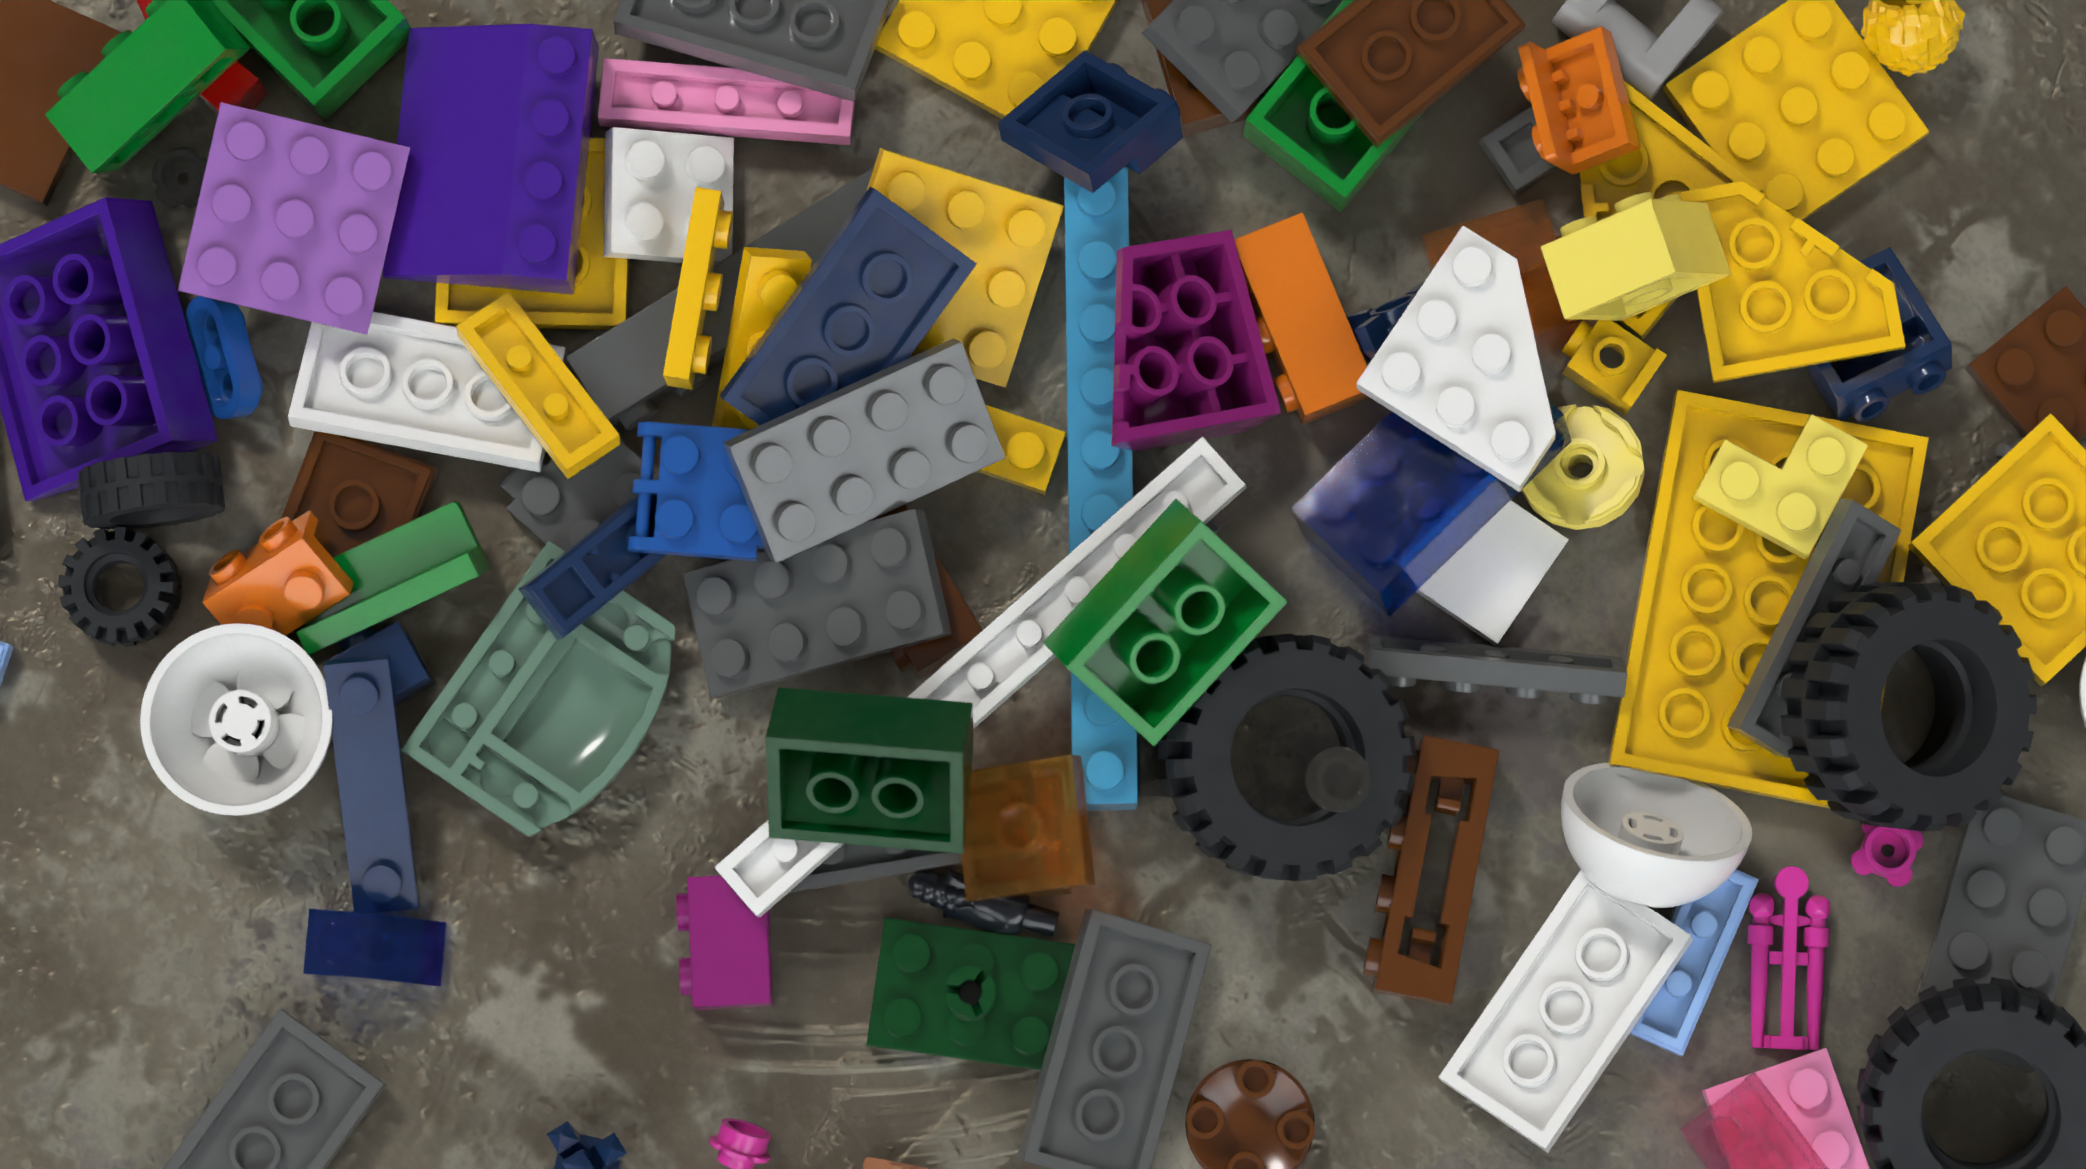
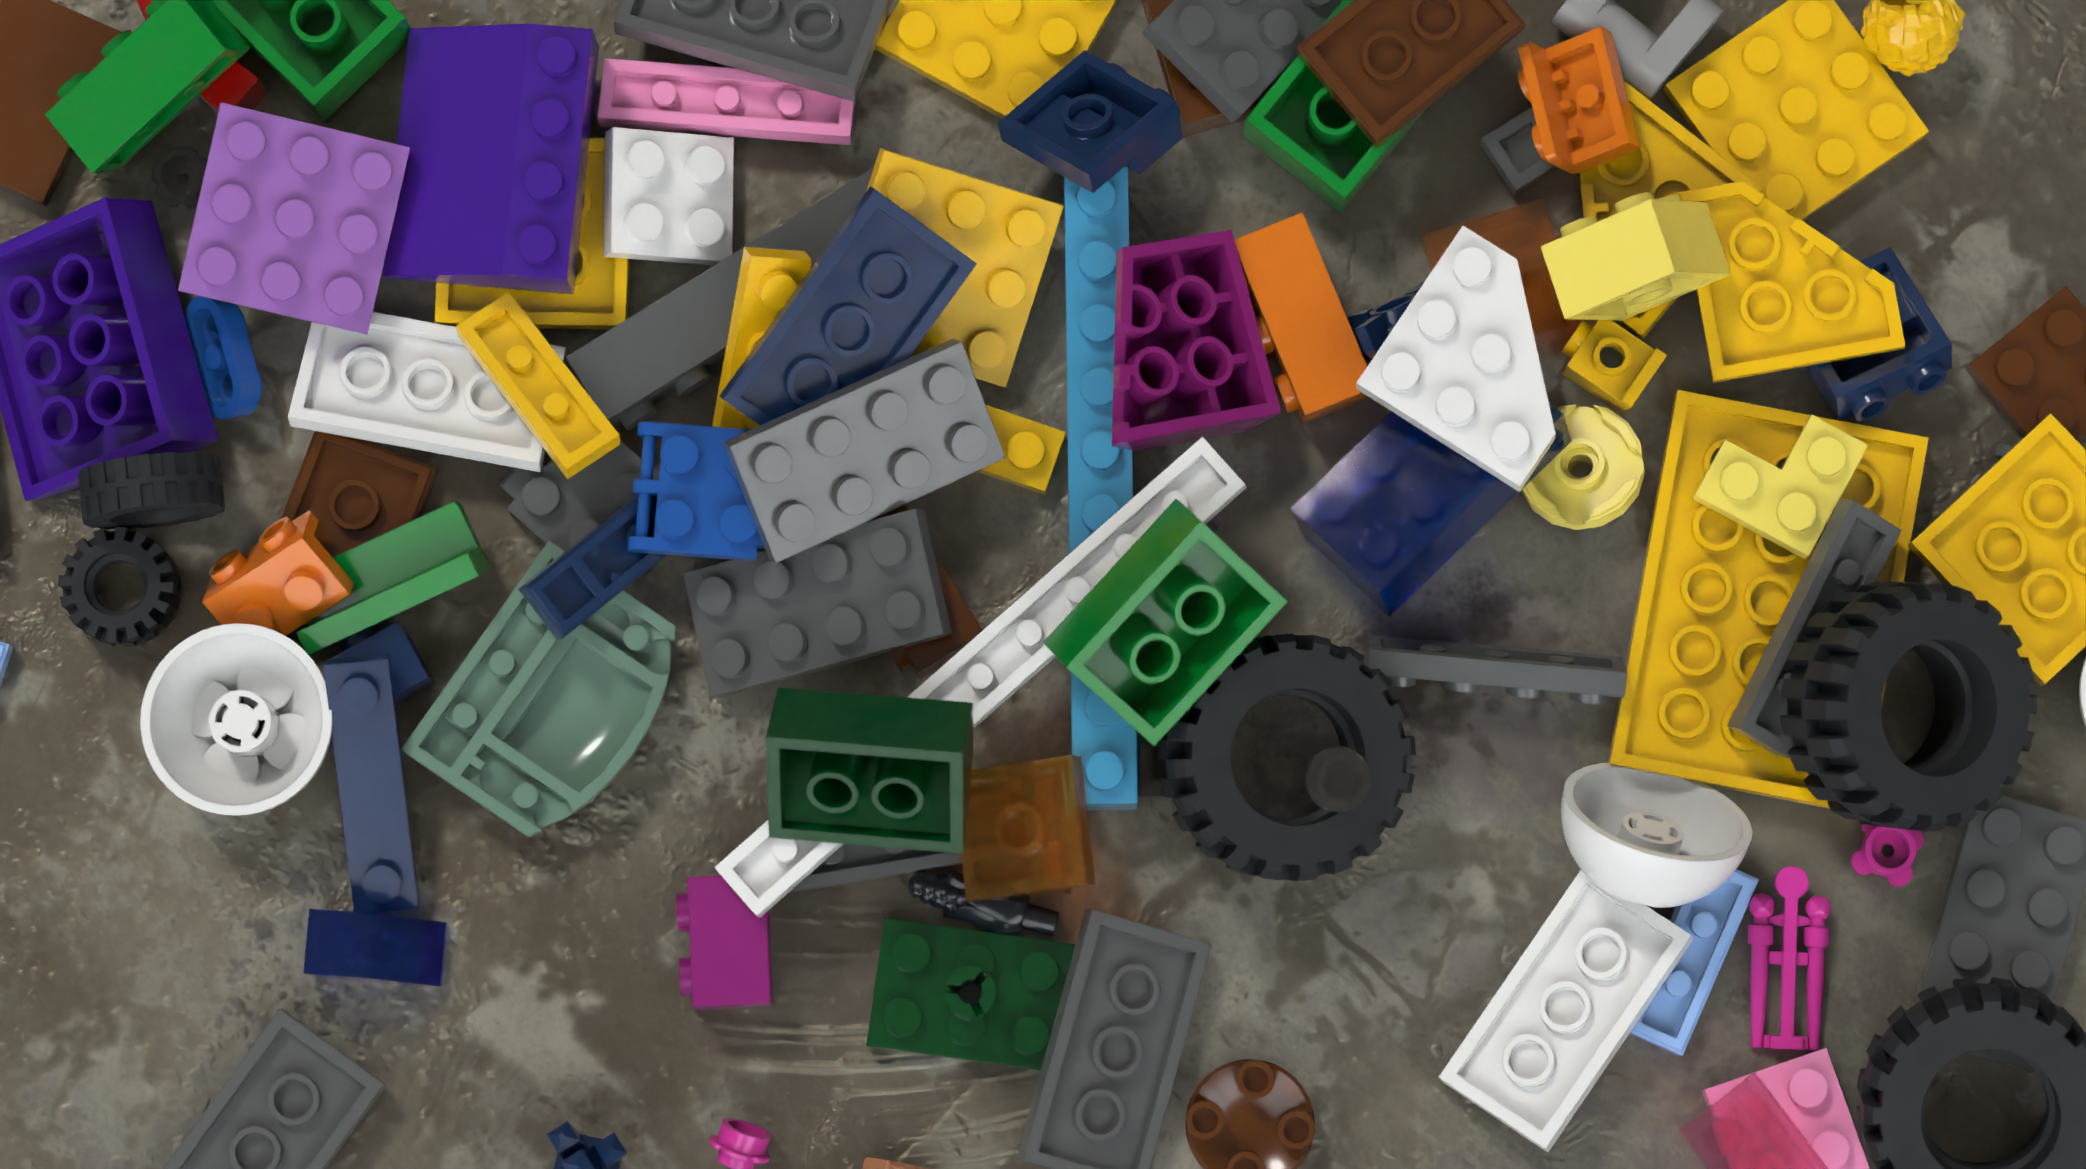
yellow plate [663,187,734,390] -> none
reddish brown brick [1363,735,1500,1007] -> none
white tile [1391,468,1569,646] -> none

